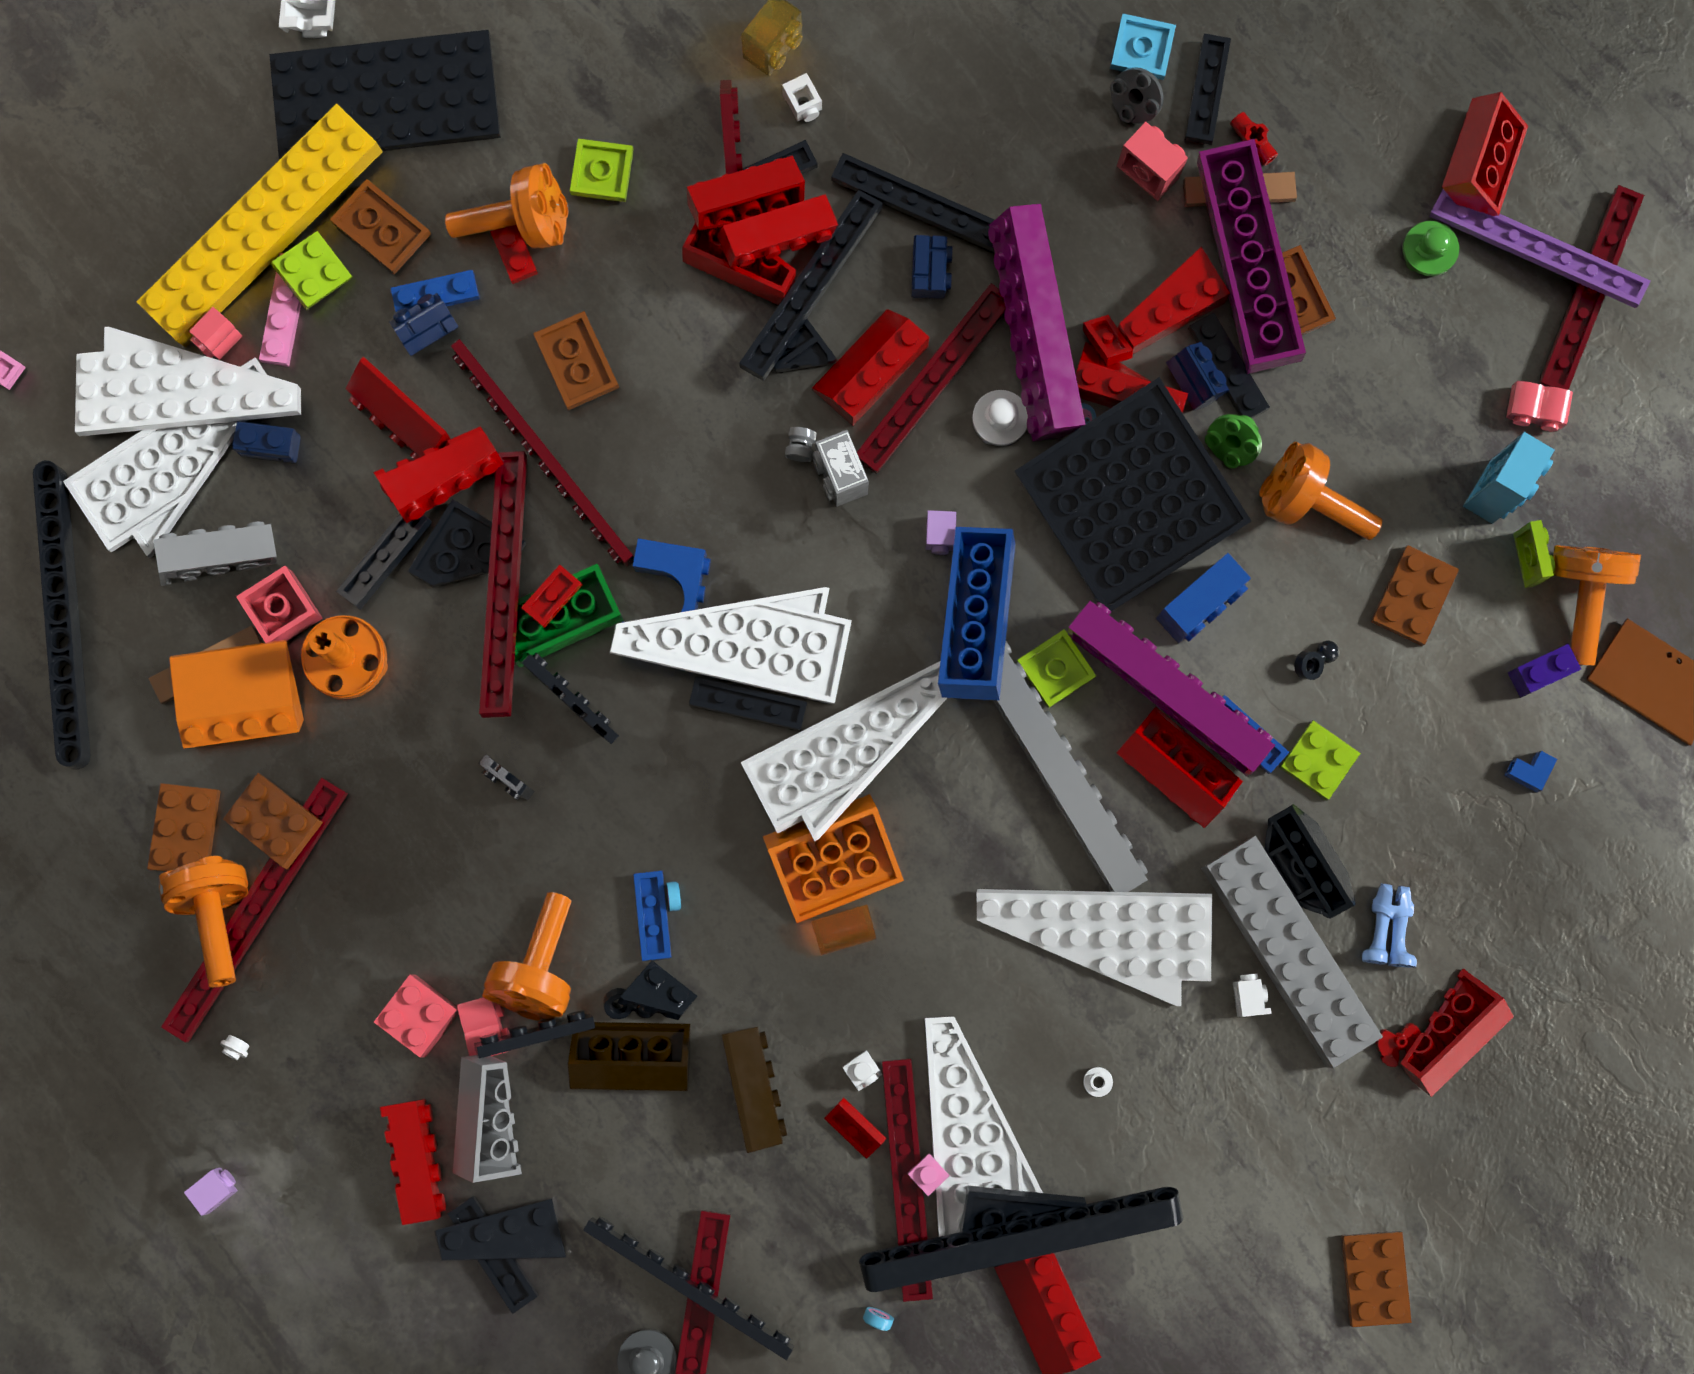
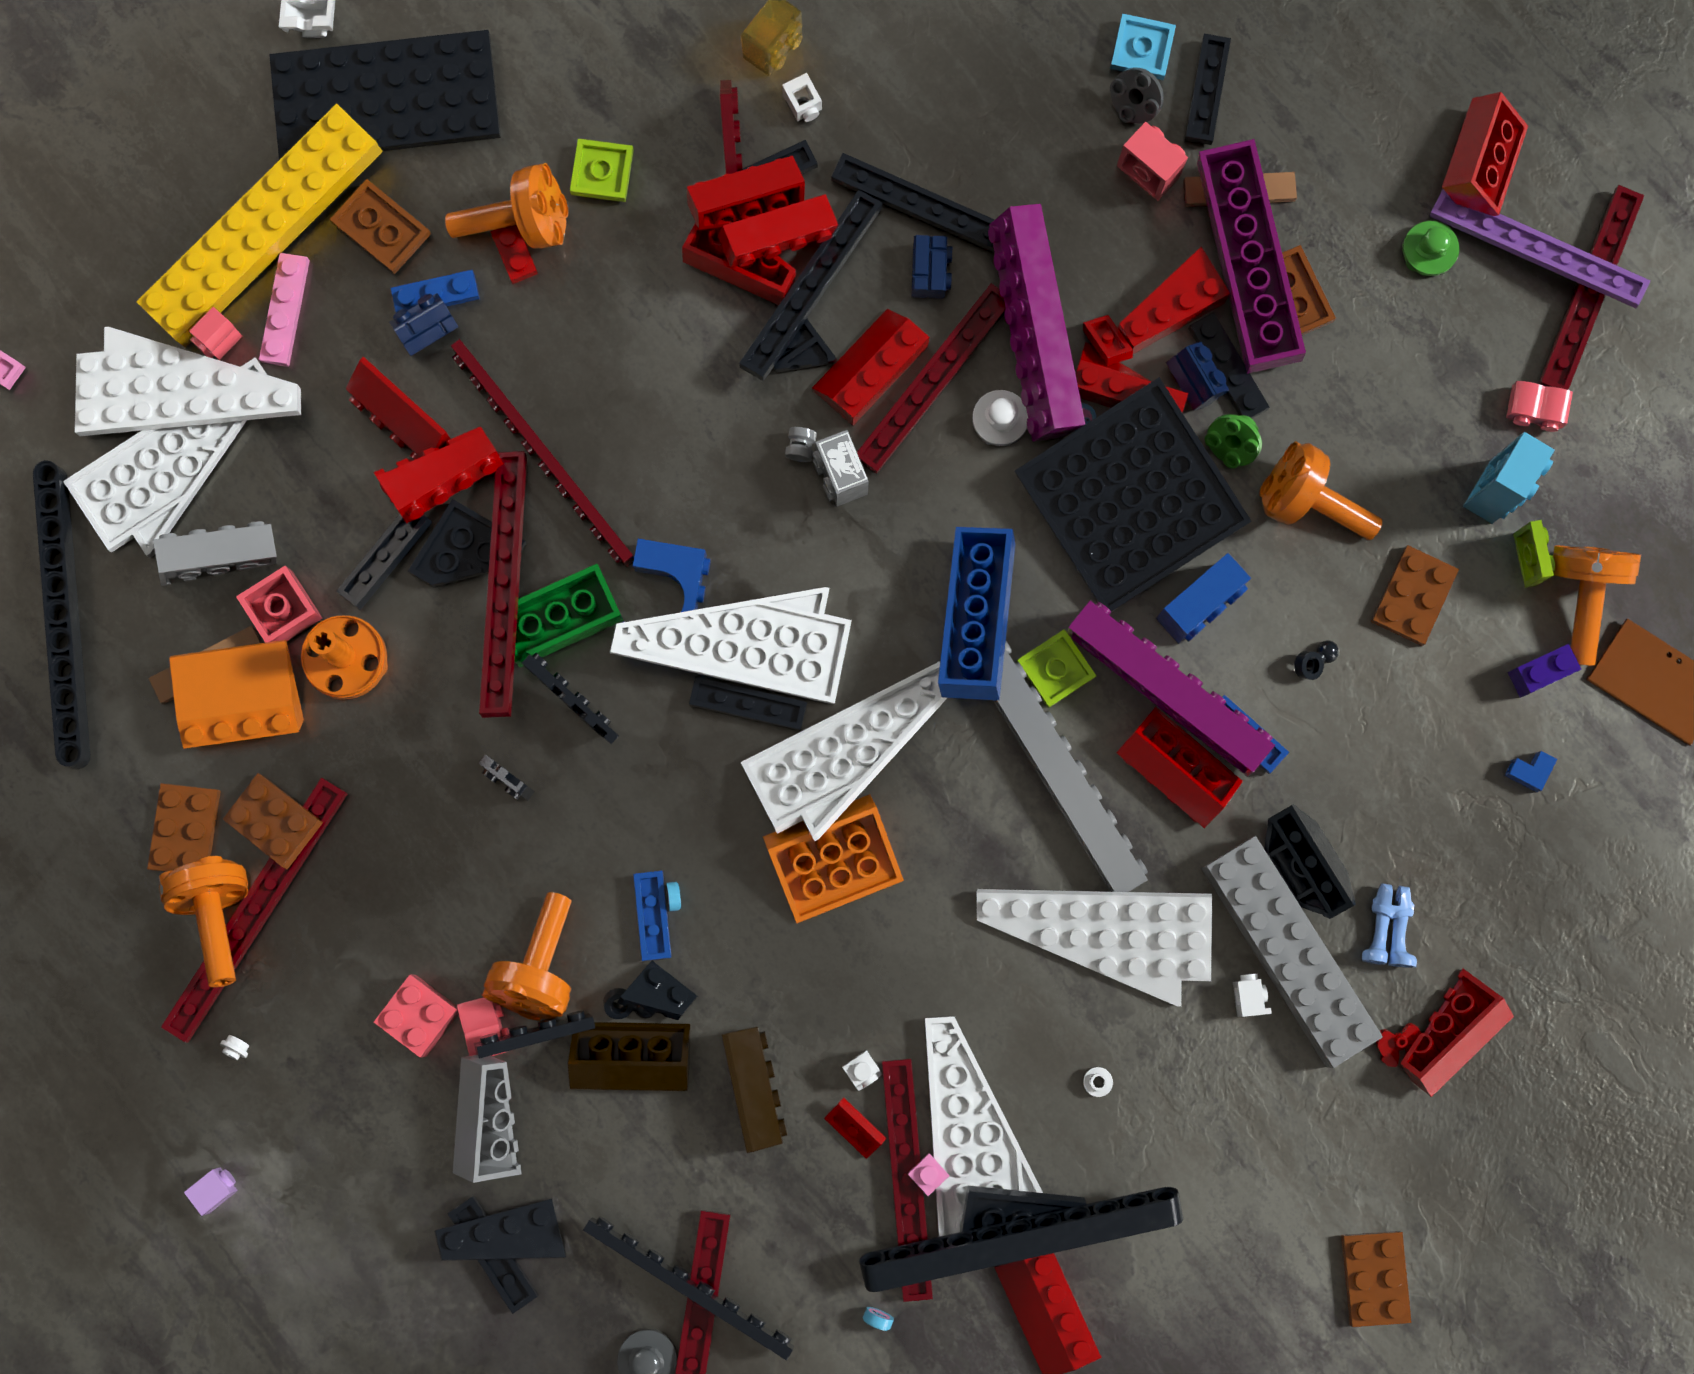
dark blue brick [233,421,301,463] -> none
lime plate [271,231,352,310] -> none
red wedge [380,1099,446,1225] -> none
red plate [521,564,582,628] -> none
dark orange plate [533,311,619,410] -> none
clear orange brick [811,904,877,956] -> none
lavender brick [925,510,956,555] -> none
red axle [1230,112,1278,166] -> none
lime plate [1279,720,1361,801] -> none

